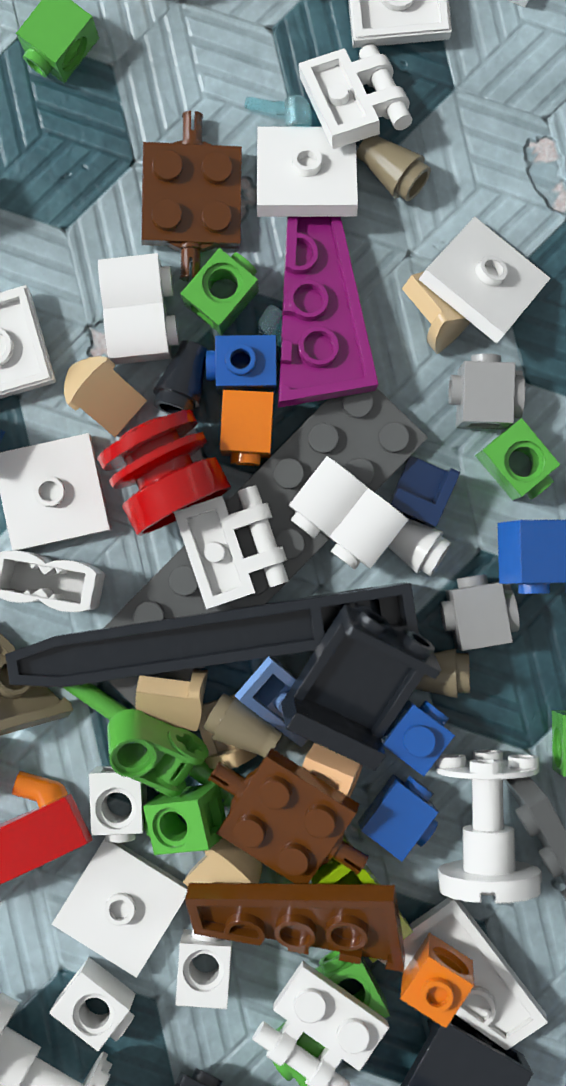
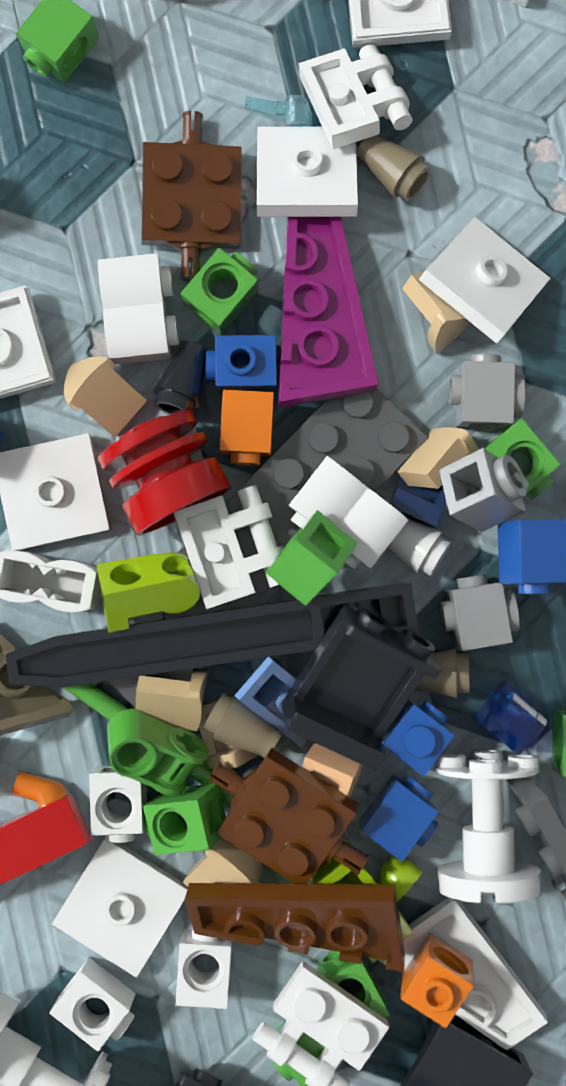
none -> lime leg [97,552,200,633]
none -> bright green brick [265,510,358,606]
none -> lime hinge [380,857,423,902]
none -> tan tile [398,427,479,489]
none -> light grey brick [439,448,529,532]
none -> clear blue leg [472,680,547,754]

